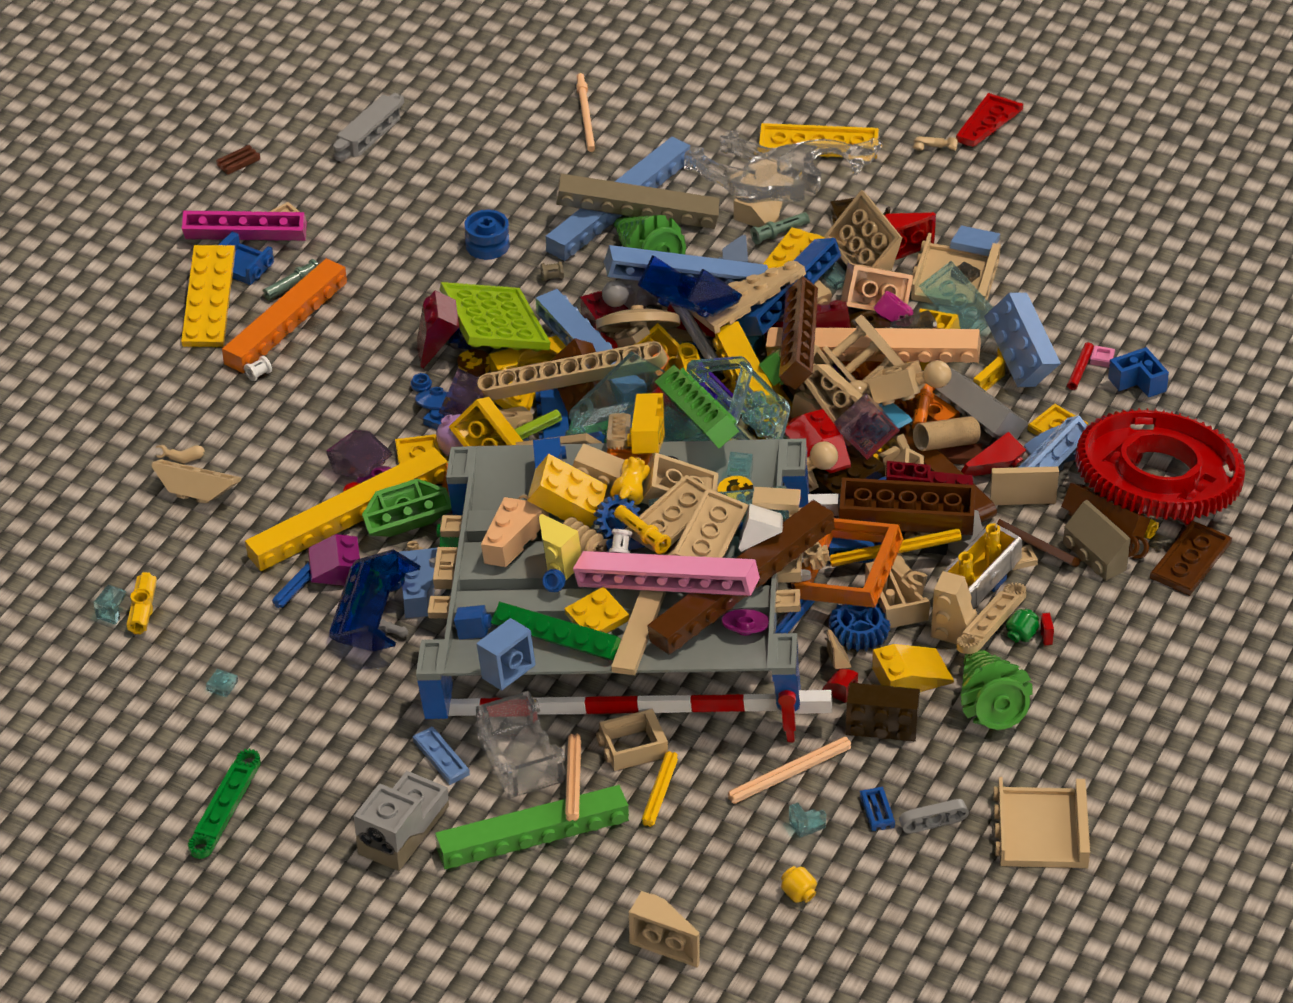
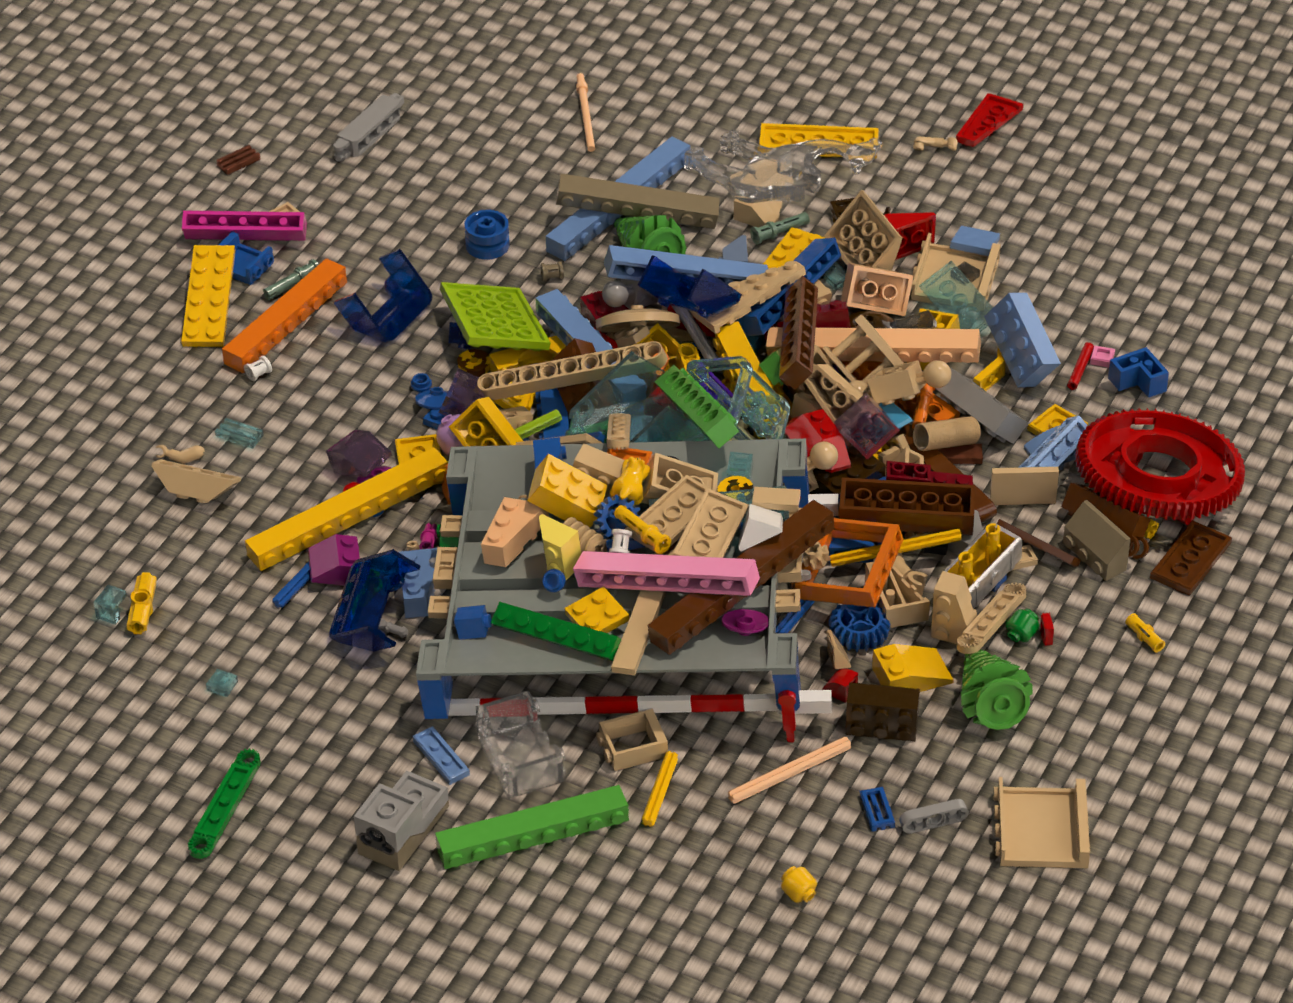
bright green wedge [362,478,452,537] -> none
dark red slope [417,290,459,368] -> none
medium blue brick [476,618,536,690] -> none
light nougat axle [565,733,581,822] -> none
yellow wedge [627,393,665,454] -> none
tan slope [629,891,700,968] -> none
clear light blue panel [789,803,826,838] -> none
dark pink piece [873,291,913,328] -> none
red slope [961,432,1026,476] -> none
none -> clear light blue tile [215,418,264,449]
none -> clear blue windscreen [333,249,432,343]
none -> dark pink axle [419,523,438,549]
none -> yellow pin [1125,613,1165,653]

